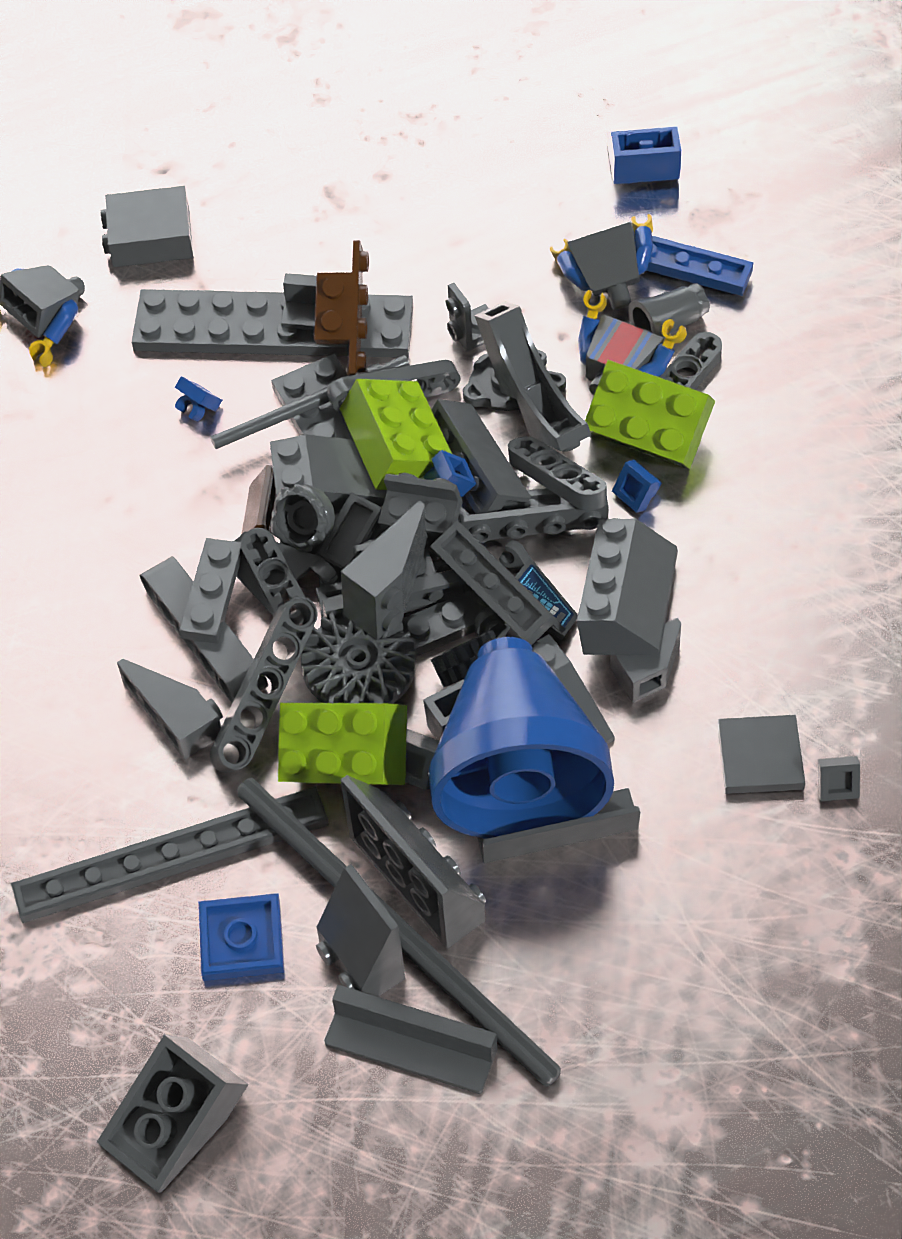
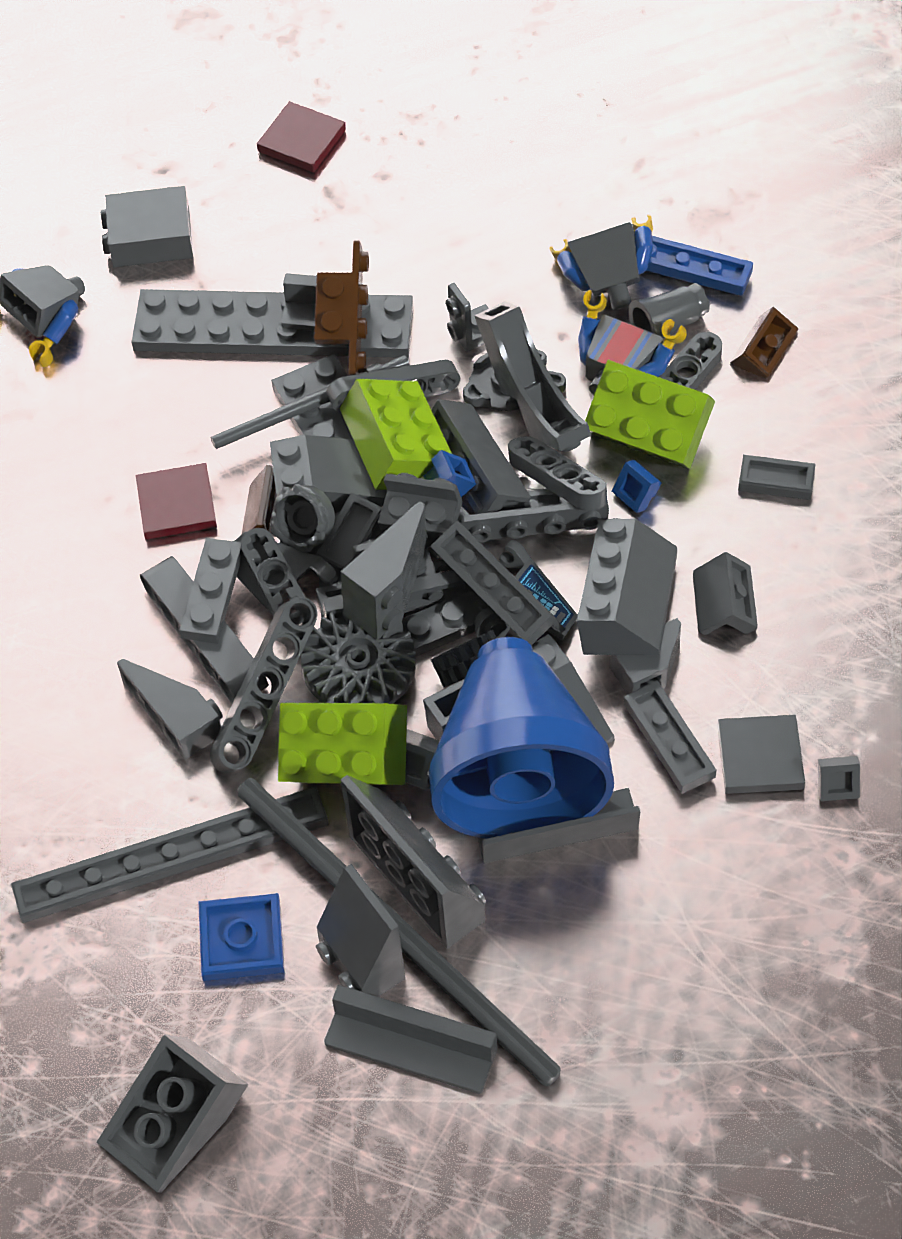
blue tile [174,375,223,422] -> none
blue slope [606,126,682,184] -> none
none -> tile [135,463,217,540]
none -> tile [256,101,346,173]
none -> dark grey plate [624,681,717,794]
none -> dark grey panel [693,552,758,635]
none -> reddish brown slope [730,306,799,379]
none -> dark grey tile [738,454,816,500]

